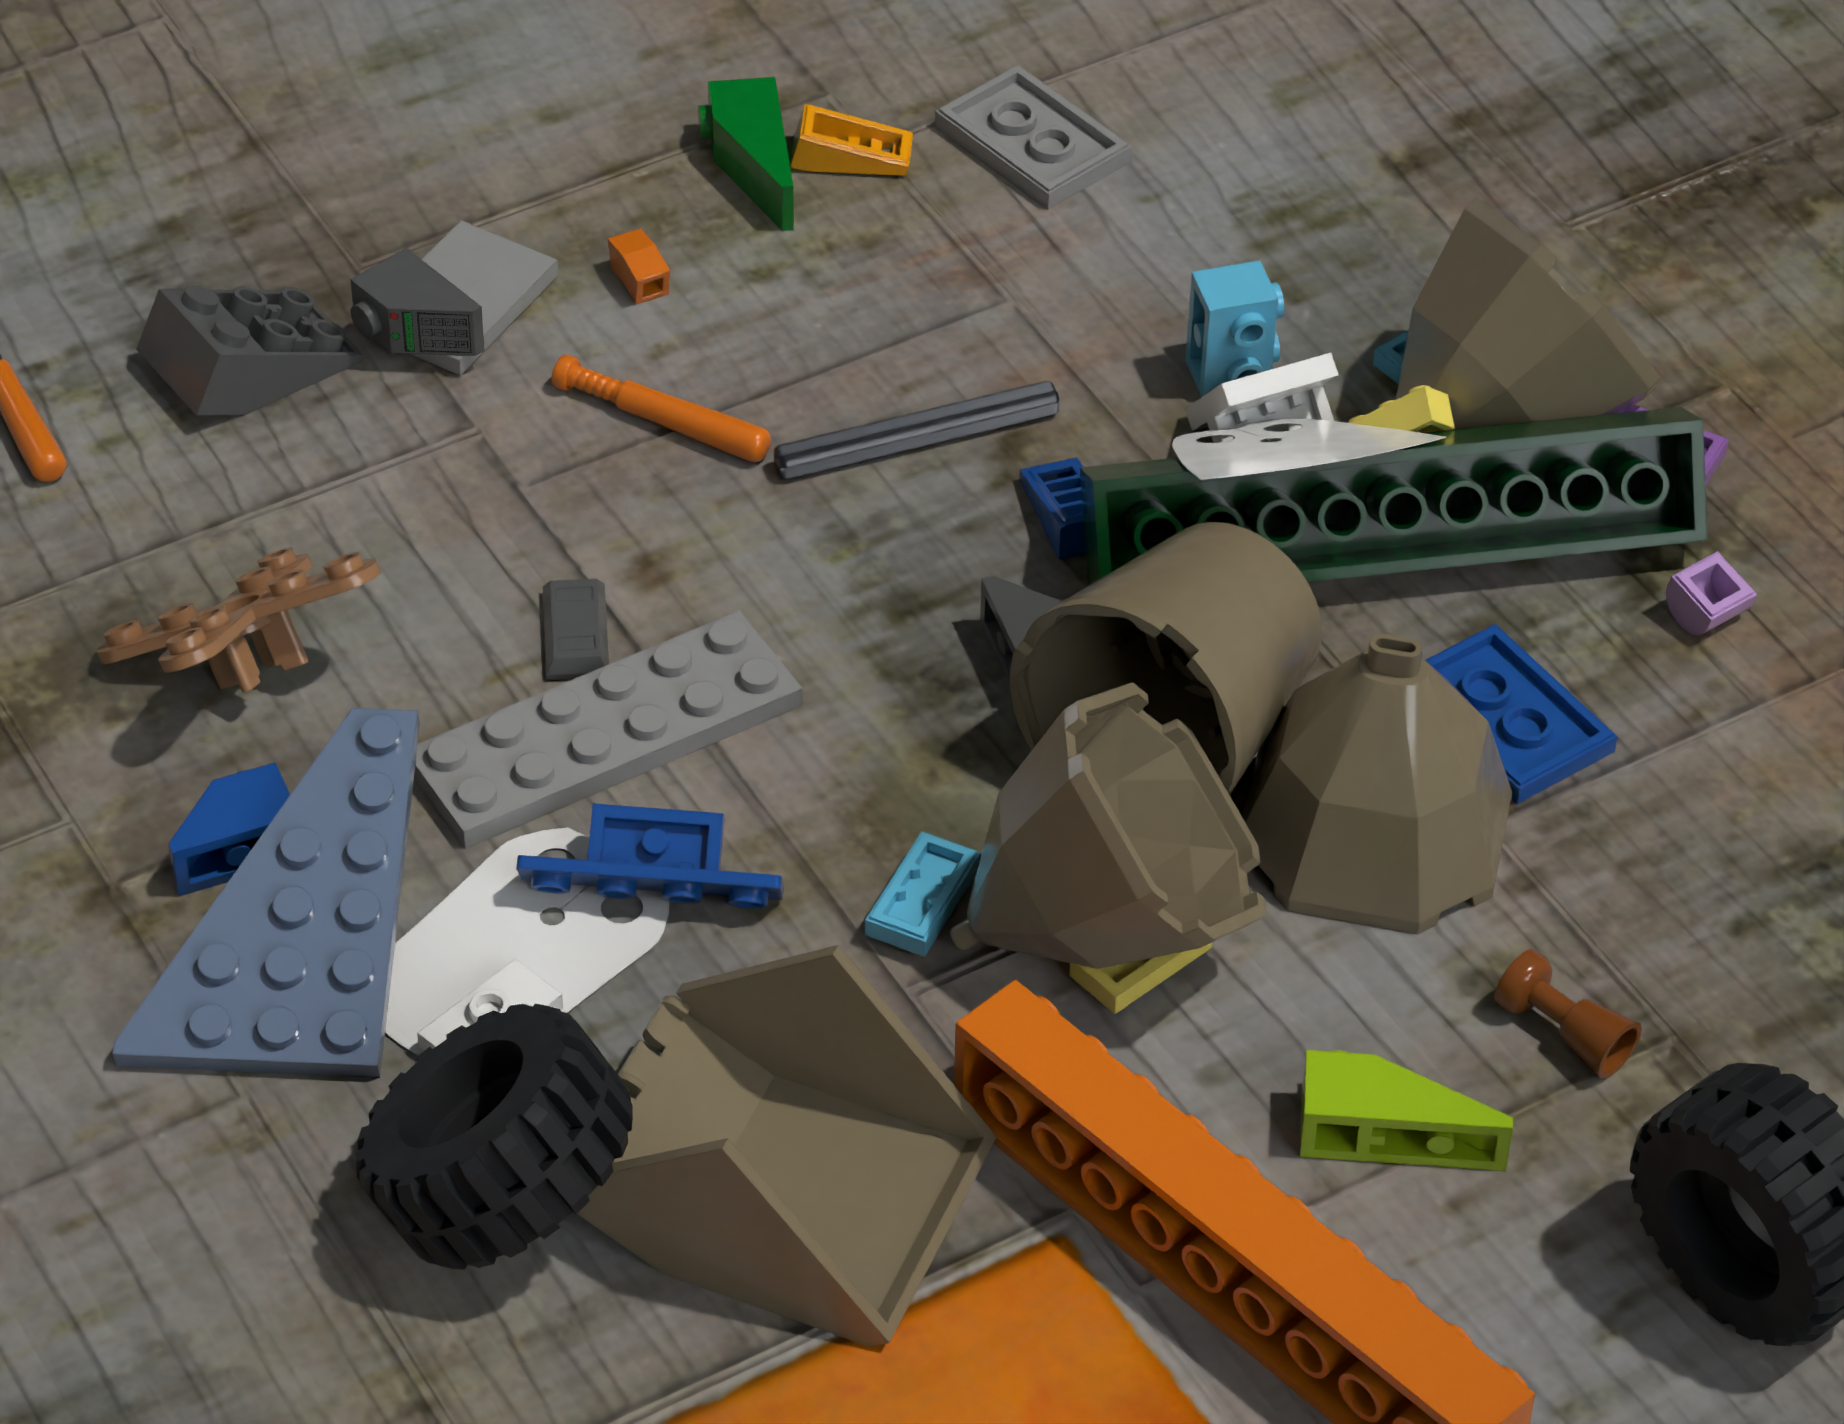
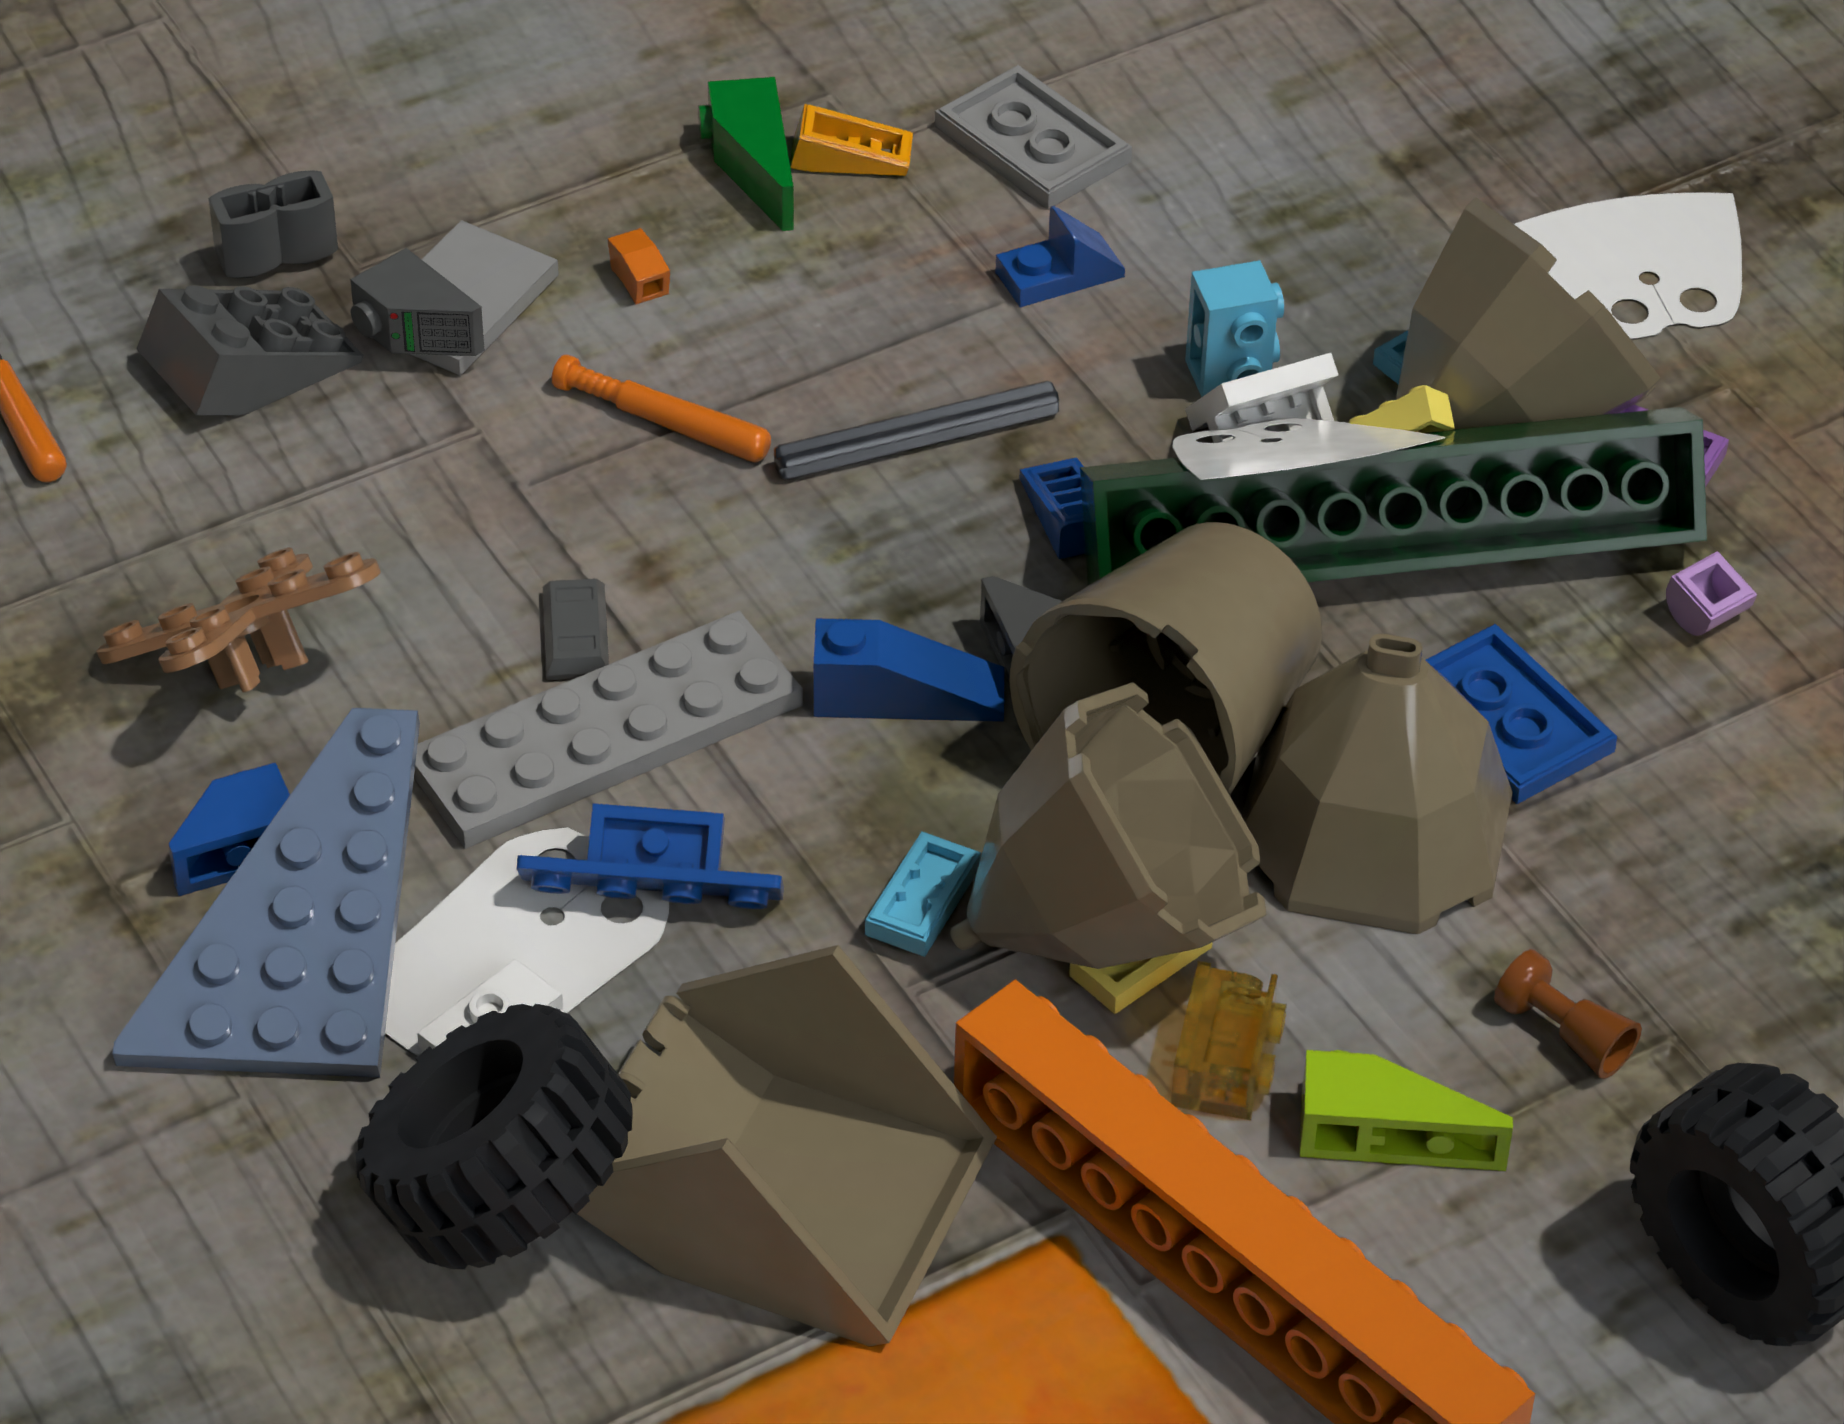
none -> dark grey brick [208,171,338,278]
none -> blue slope [813,618,1005,722]
none -> blue slope [995,206,1125,307]
none -> clear yellow hinge [1171,961,1287,1120]
none -> white piece [1514,192,1742,339]

